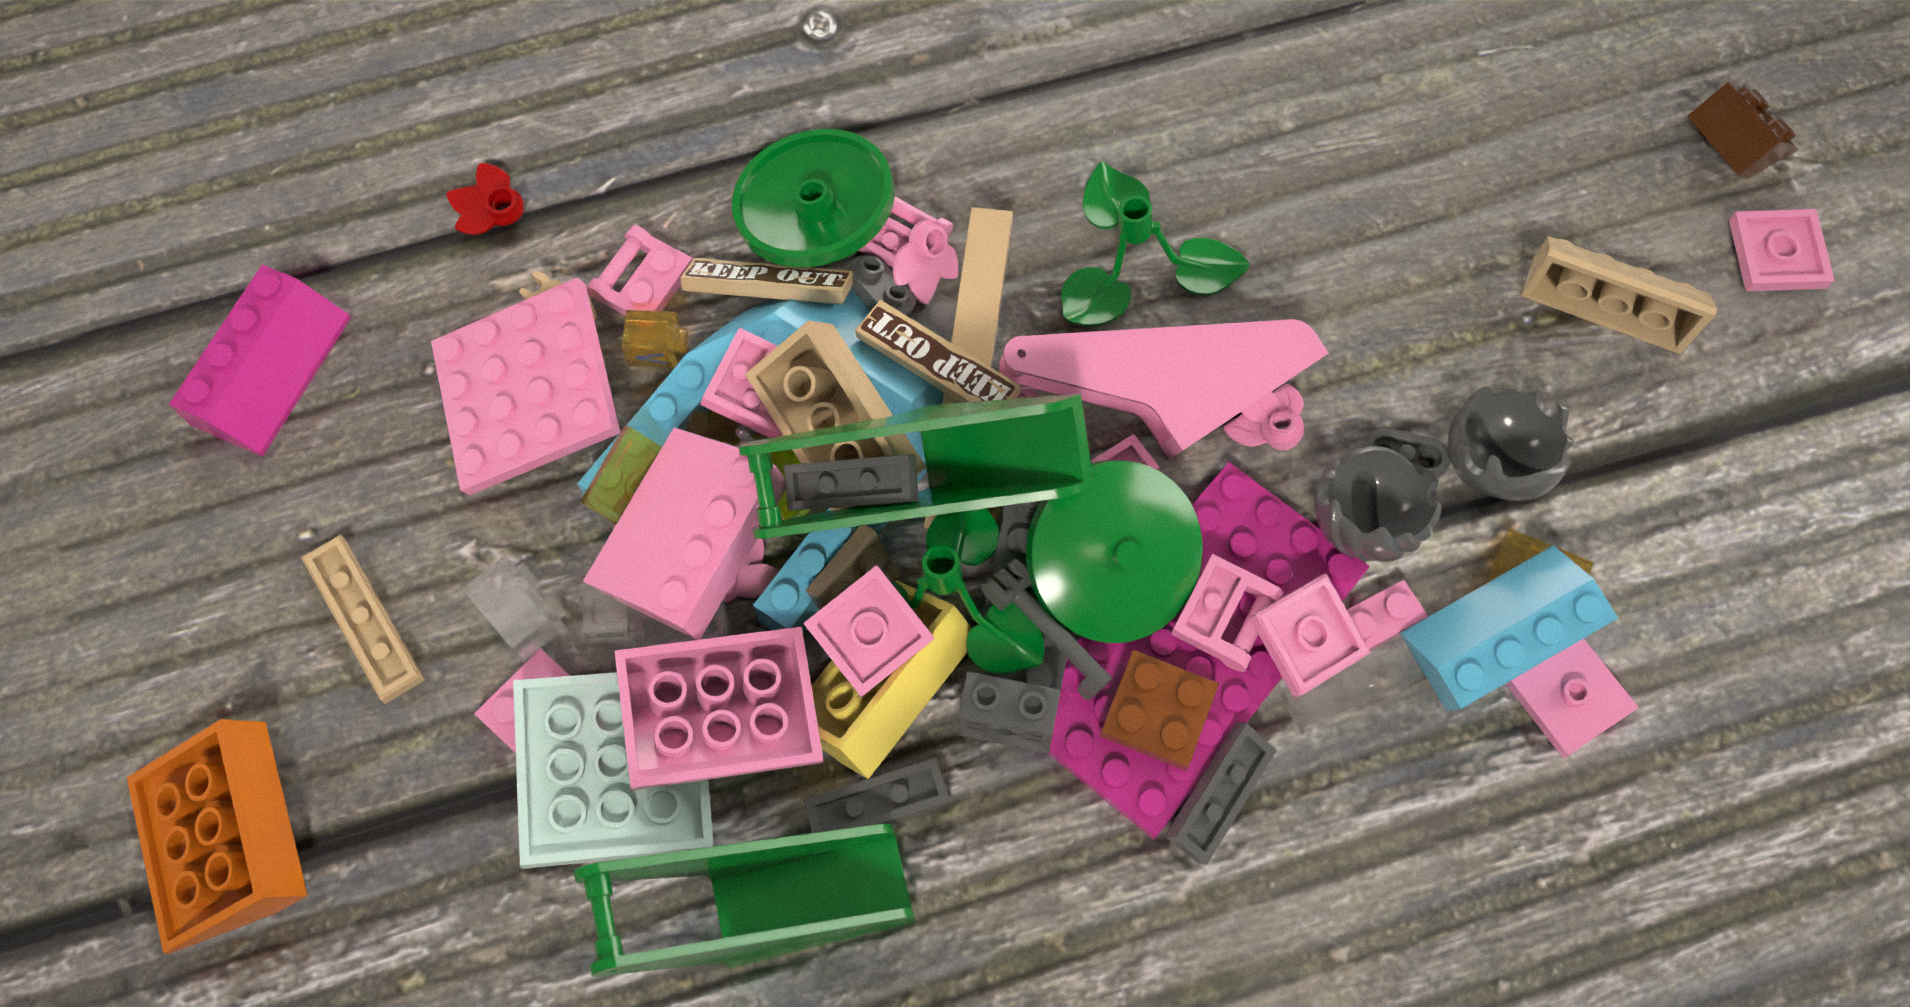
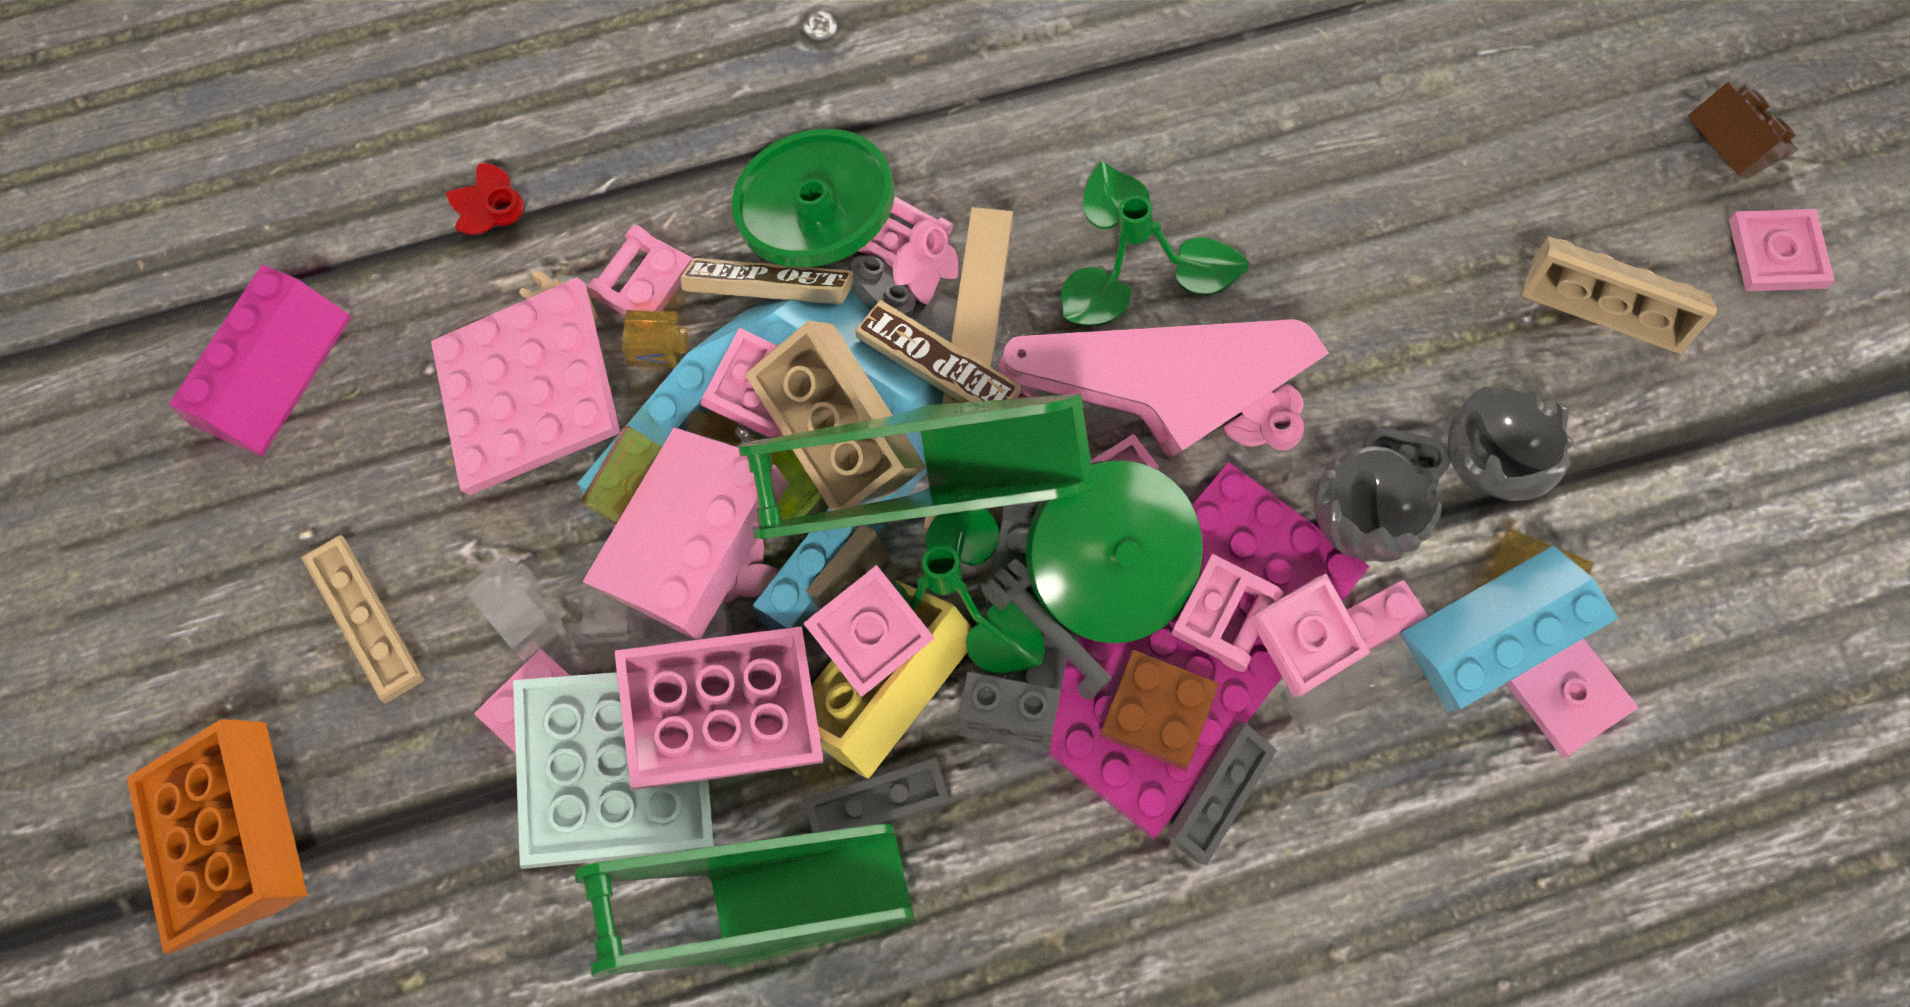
dark grey plate [784,454,919,511] -> none

